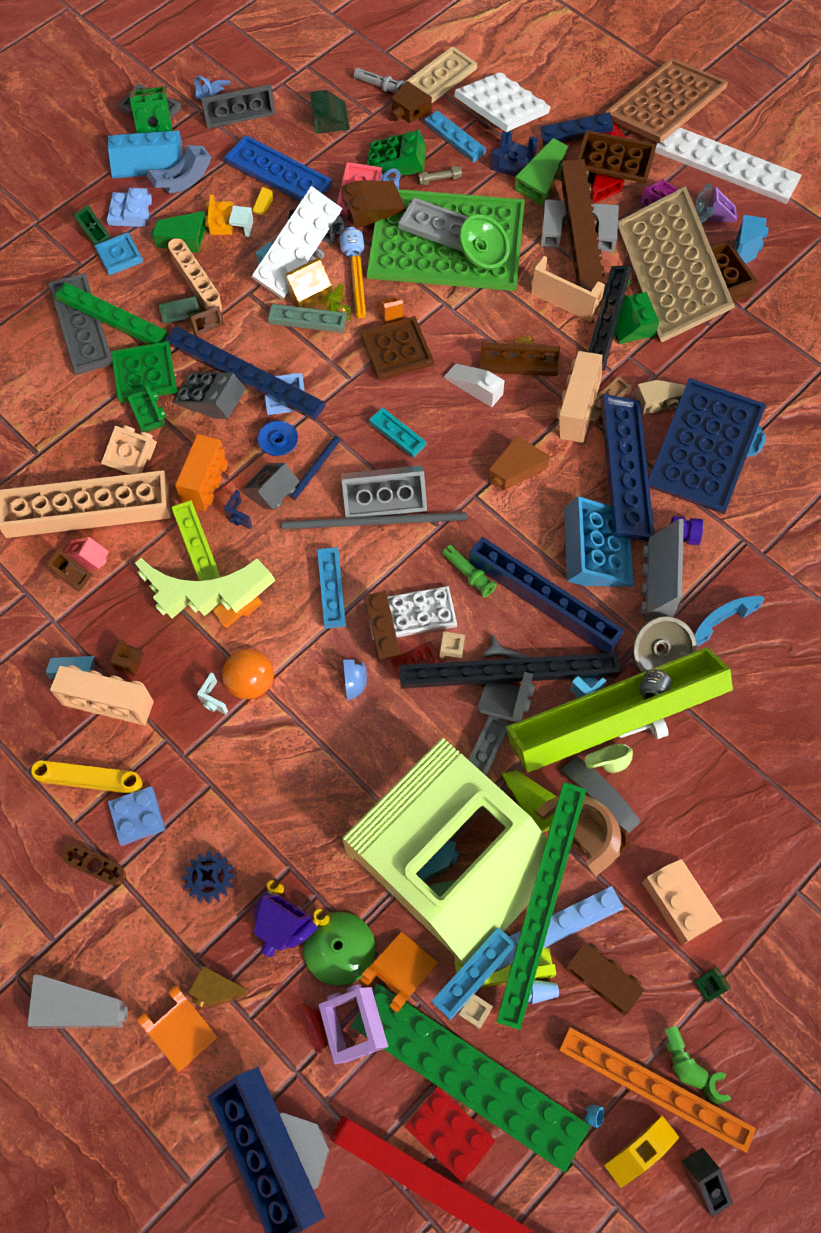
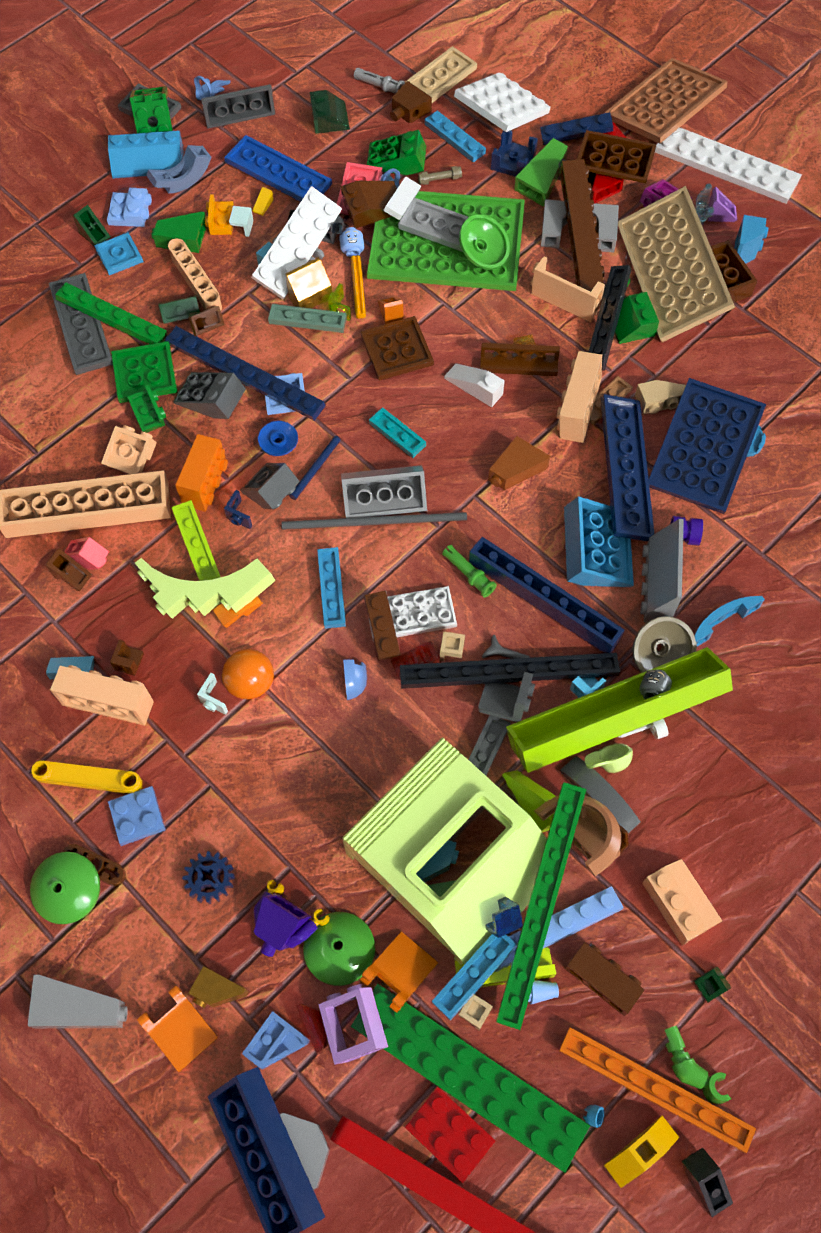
none -> bright green dish [30,852,100,924]
none -> medium blue wing [242,1011,311,1070]
none -> white tile [384,177,421,220]
none -> clear blue panel [485,897,523,938]

